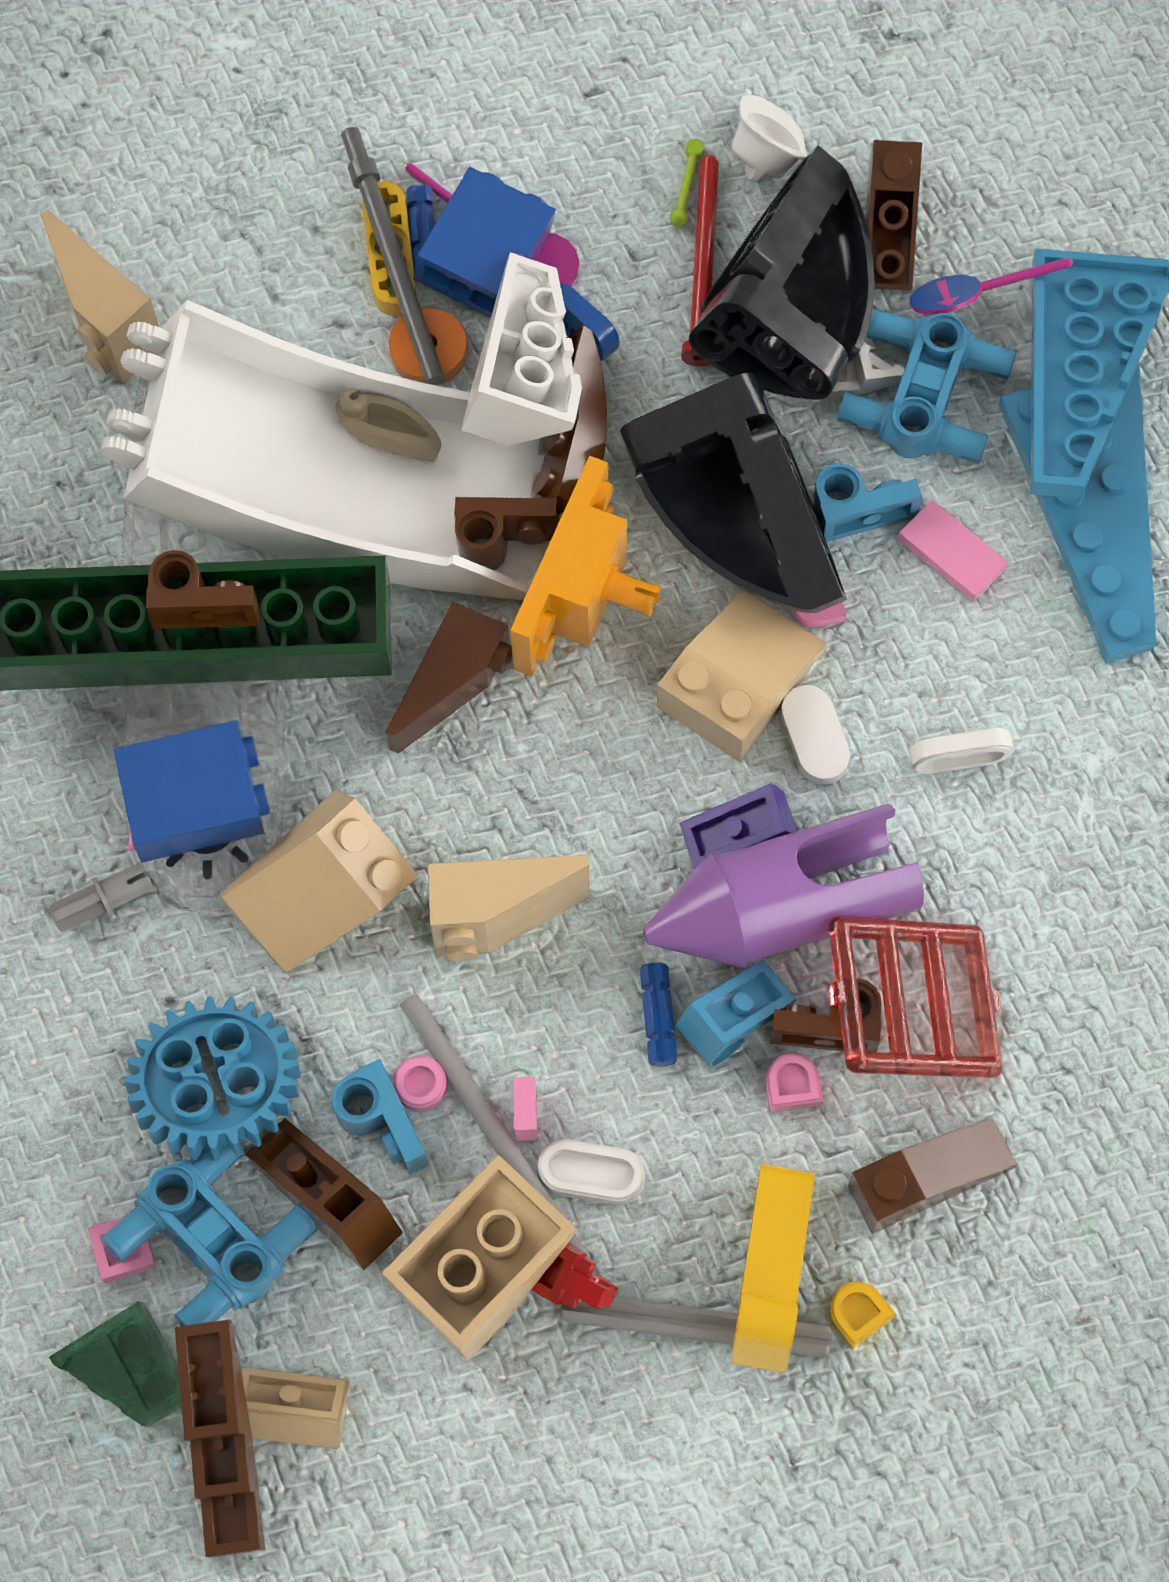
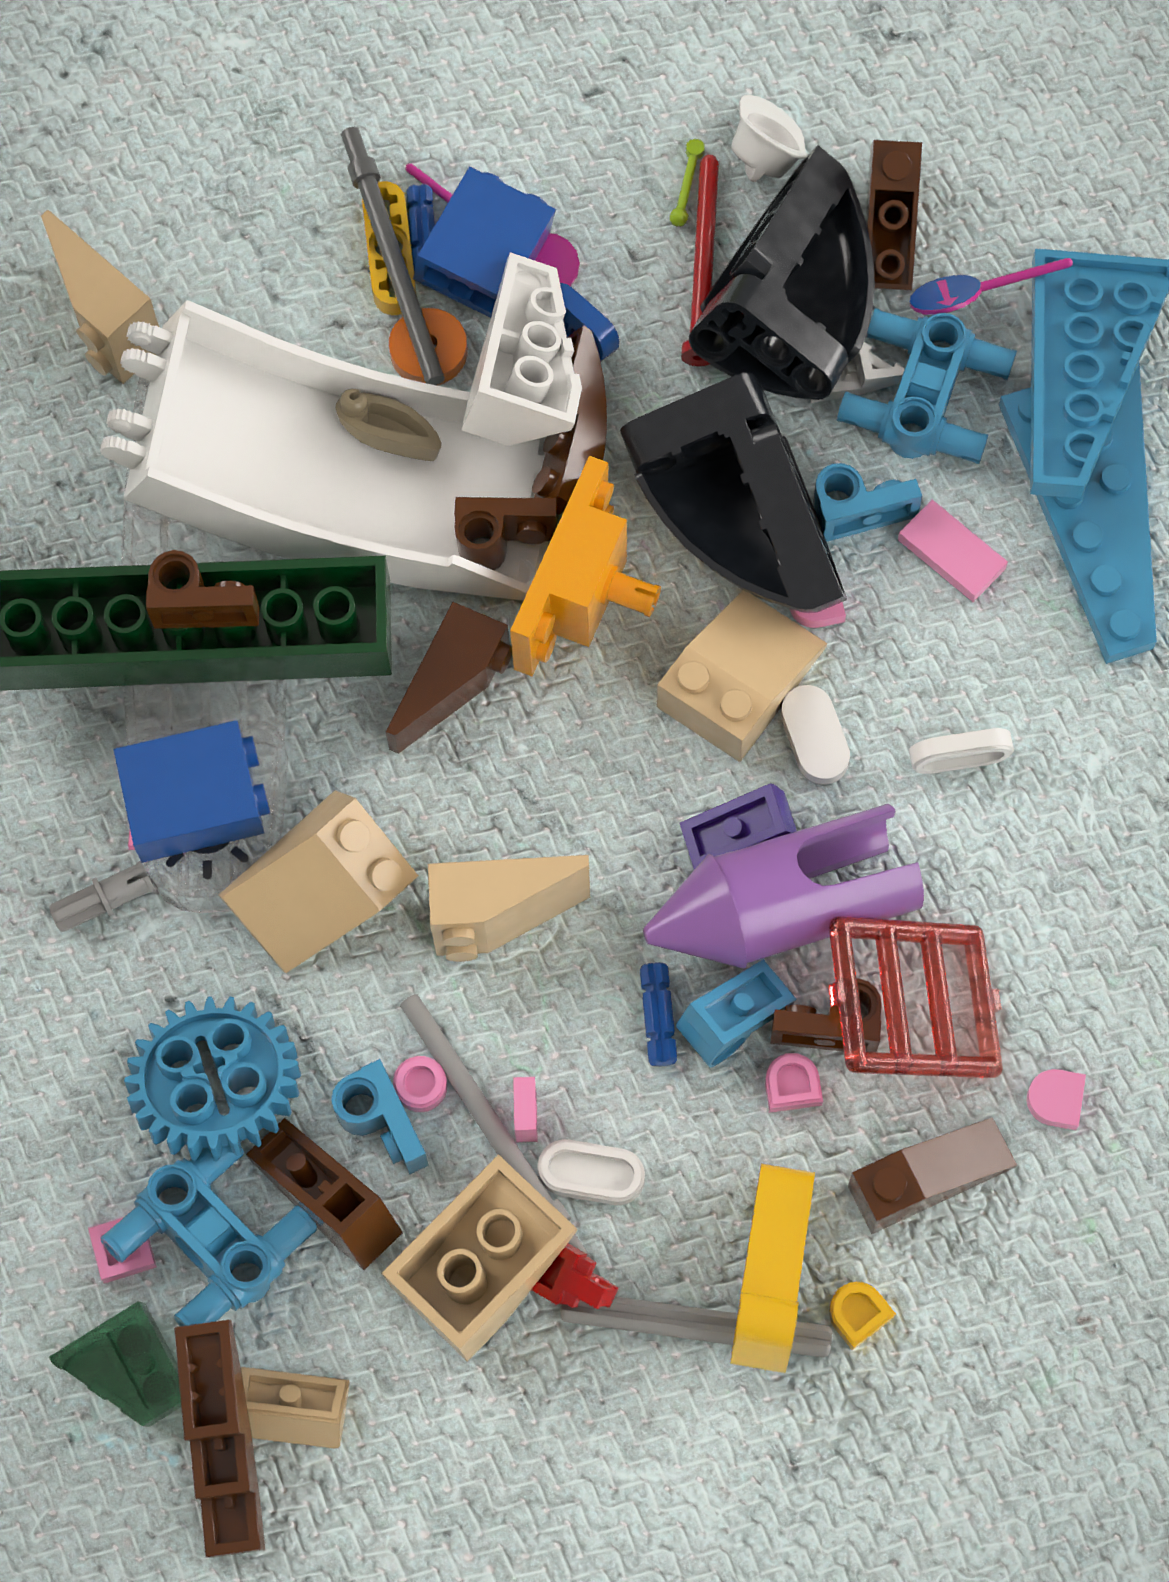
none -> bright pink tile [1026,1069,1086,1130]

